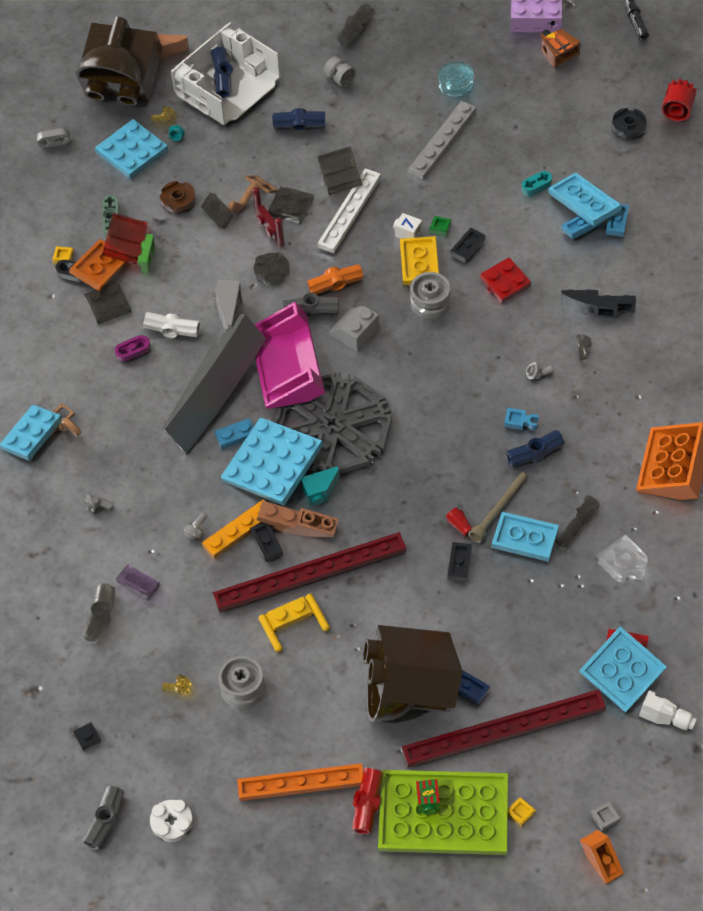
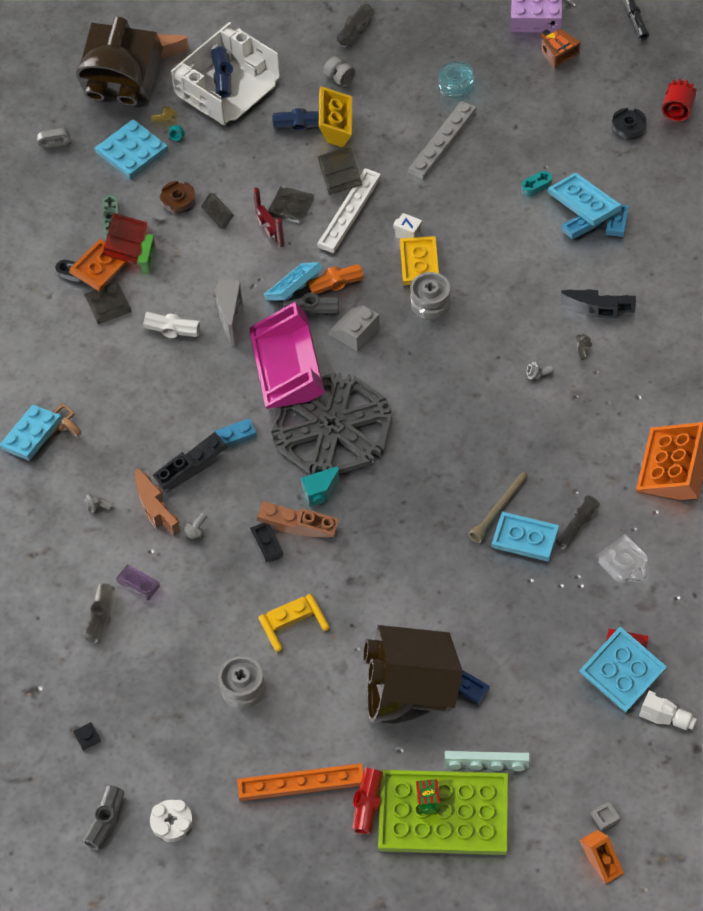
yellow tile [52,246,74,264] -> none
magenta plate [114,335,151,362] -> none
dark grey slope [162,314,266,454] -> none
clear yellow plate [162,674,191,695] -> none
light orange plate [202,499,265,559] -> none
dark red plate [212,532,406,612] -> none
medium azure plate [220,417,324,506] -> none
medium nougat piece [228,175,279,213] -> none
clear smoke plate [253,252,290,286] -> none
dark red plate [402,689,606,768] -> none
green tile [429,216,452,236] -> none
red cone [446,507,472,537] -> none
black plate [447,542,472,582] -> none
black plate [450,228,486,263] -> none
red plate [480,257,531,303] -> none
dark azure plate [504,408,539,430] -> none
dark blue piece [506,430,565,467] -> none
yellow tile [507,797,536,827] -> none
none -> nougat slope [135,468,180,536]
none -> black slope [153,432,228,489]
none -> medium azure plate [263,262,323,301]
none -> yellow slope [319,86,352,148]
none -> light aqua plate [445,751,529,771]

